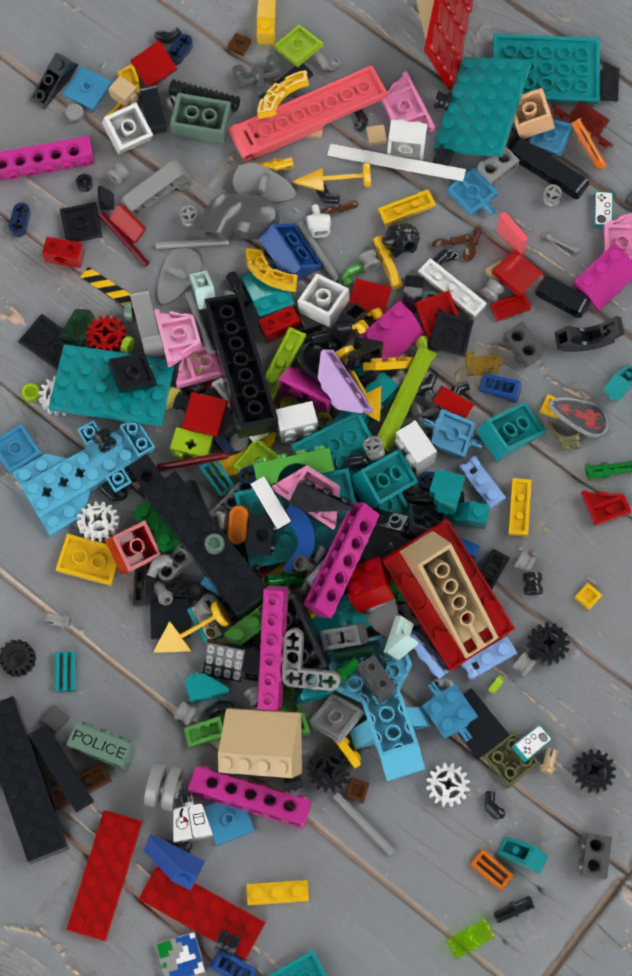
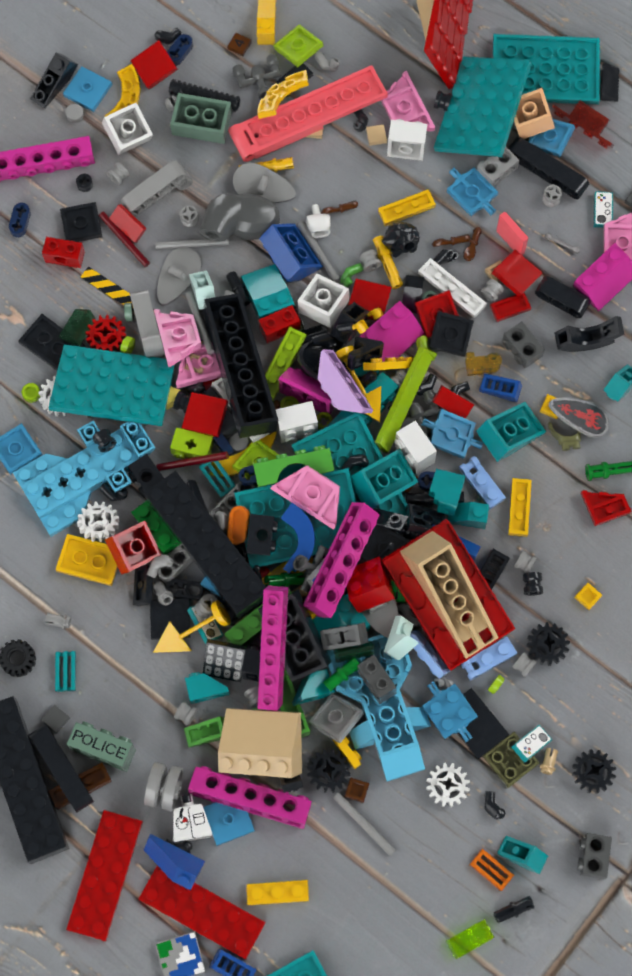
black slope [98,186,114,211] -> none
black plate [108,353,157,393] -> none
tan brick [109,76,138,107] -> none
black beam [139,85,167,135] -> none
sand green tile [204,534,225,555] -> none
black arm [205,701,236,718] -> none
black wheel [214,929,242,957] -> none
yellow tile [245,248,298,292] -> none
white sticker [251,477,291,529] -> none
light grey beam [282,628,341,691] -> none
black slope [289,479,355,512] -> none
yellow piece [293,162,371,192] -> none
black arm [316,184,340,204] -> none
white sticker [327,144,466,181] -> none
light grey wheel [363,436,385,461] -> none
black wheel [433,146,454,166] -> none
orange pin [570,118,607,171] -> none

